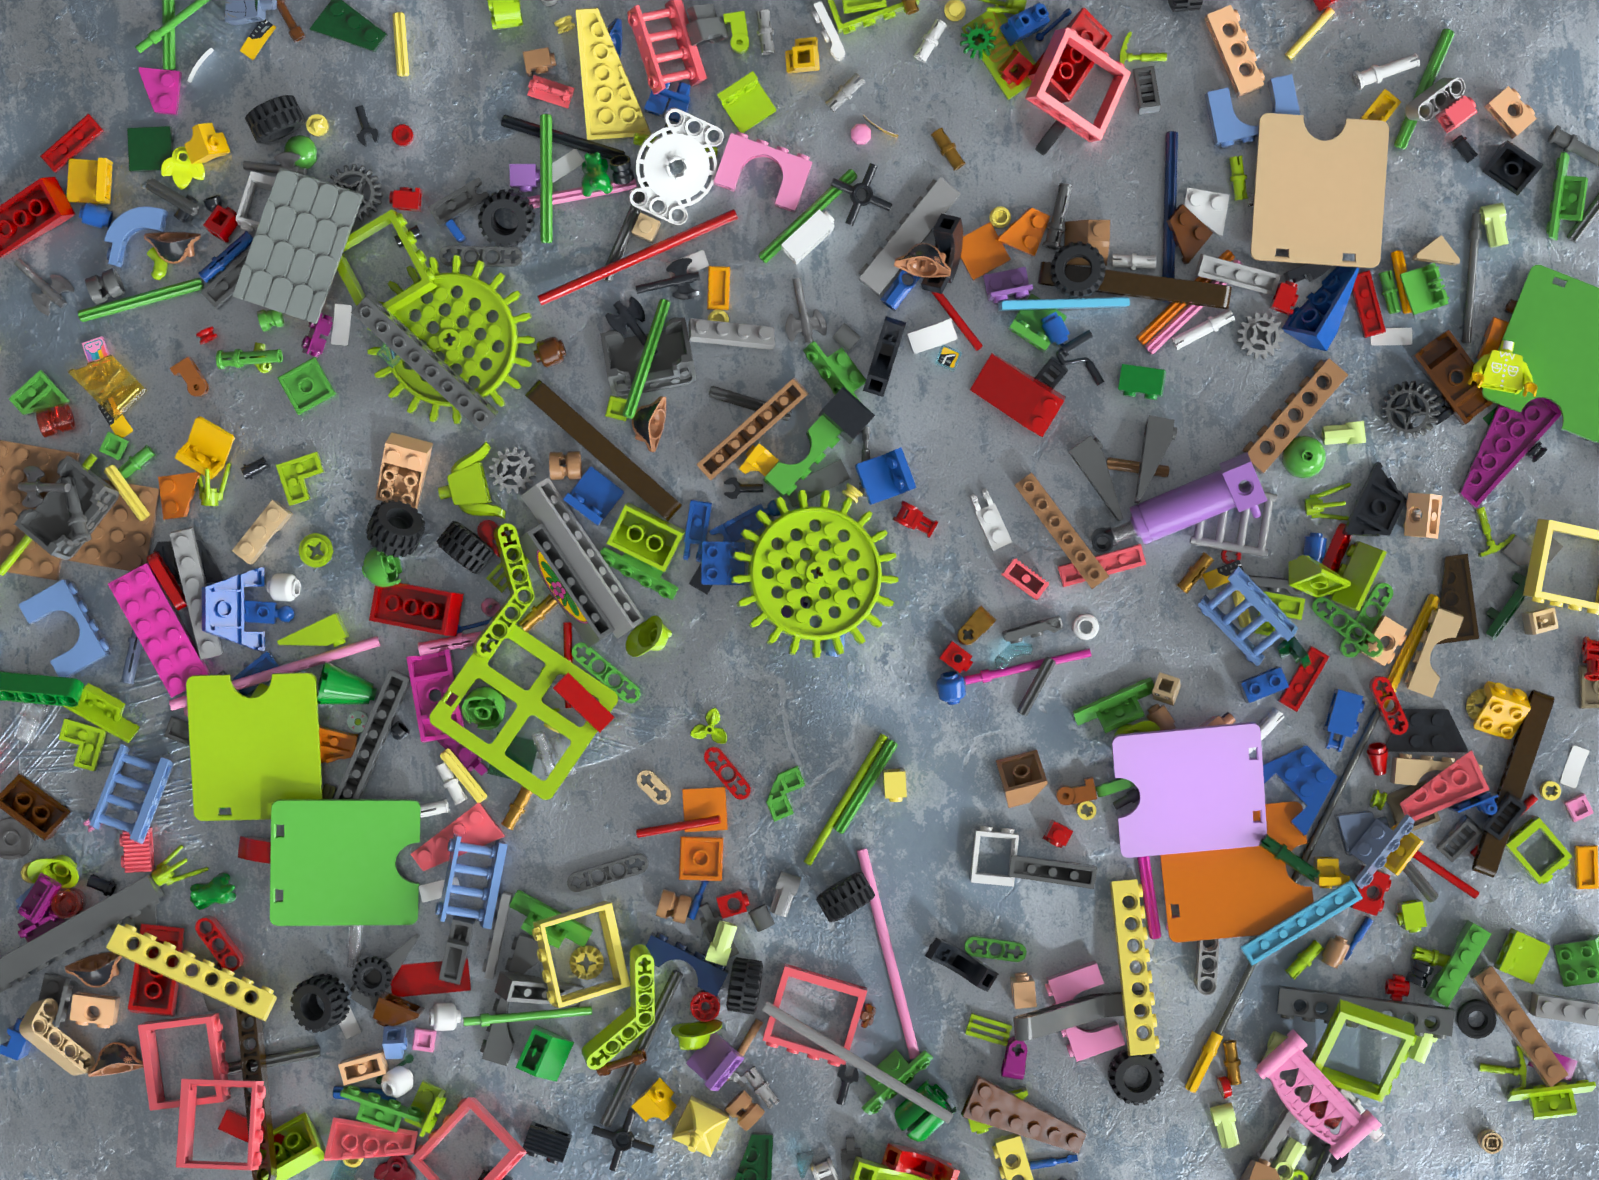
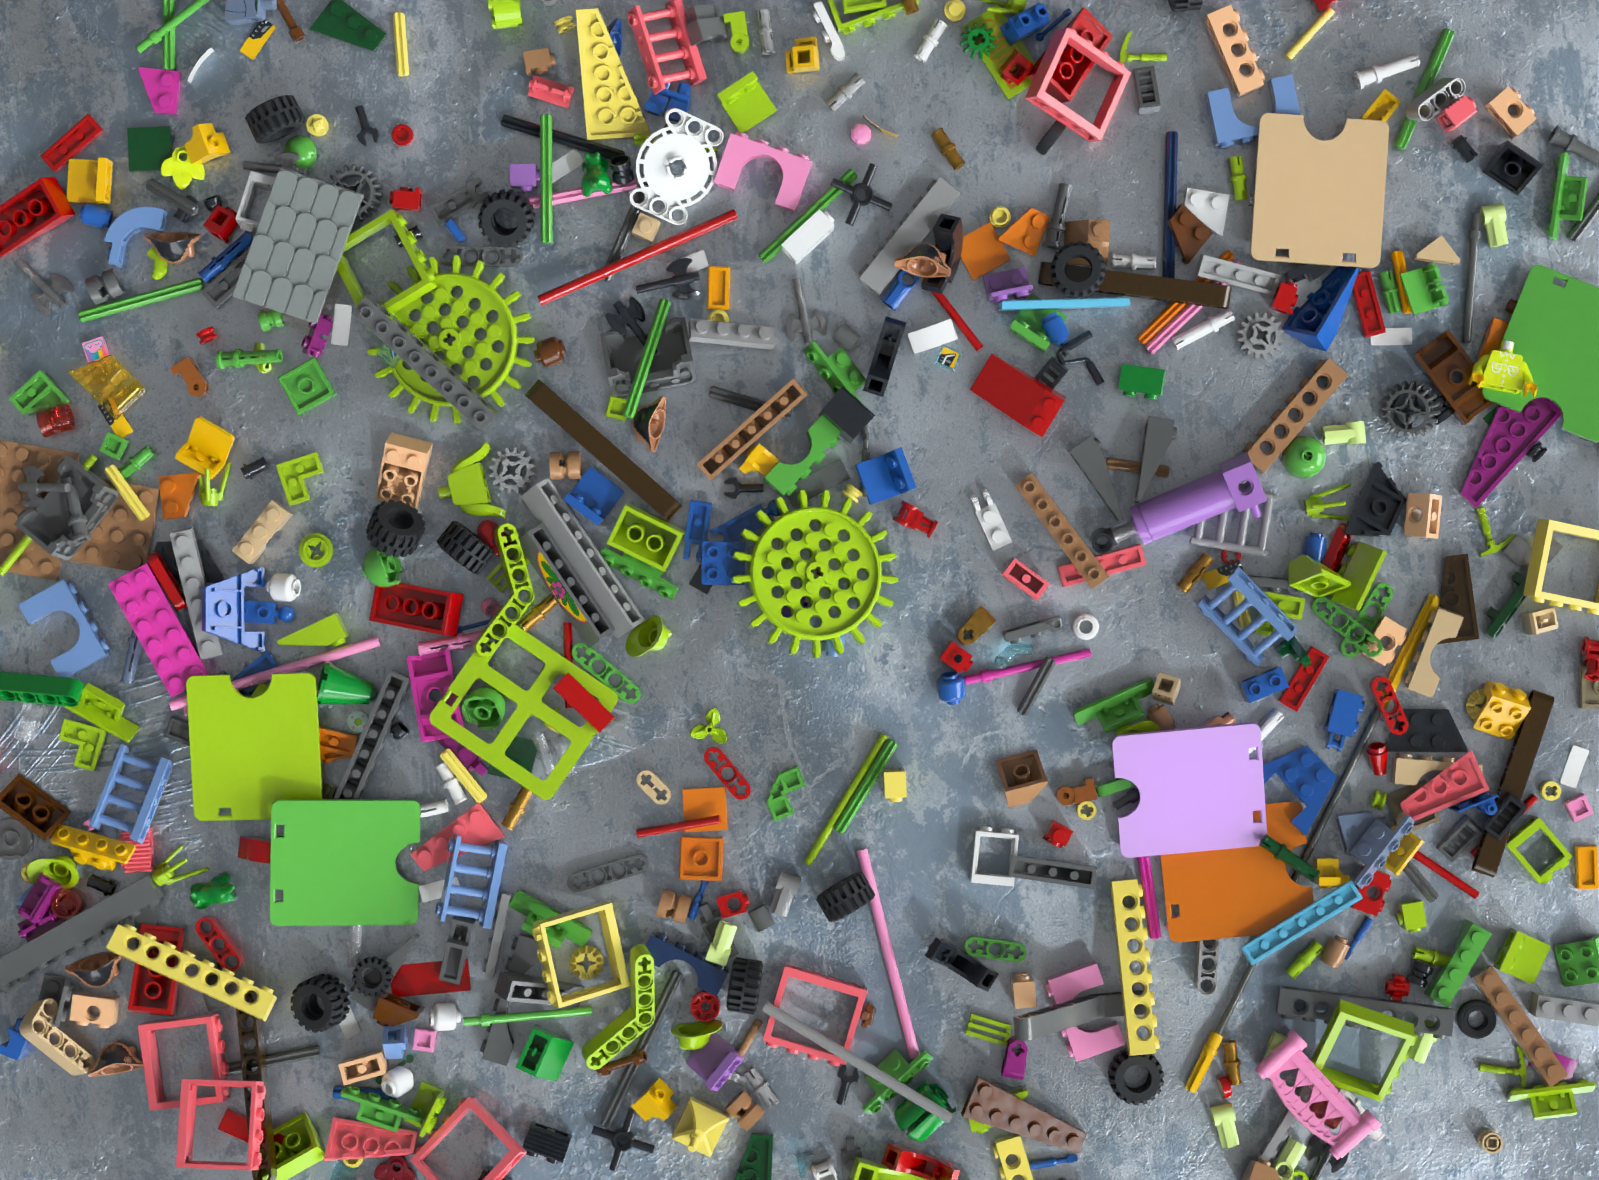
none -> yellow bracket [50,824,136,871]

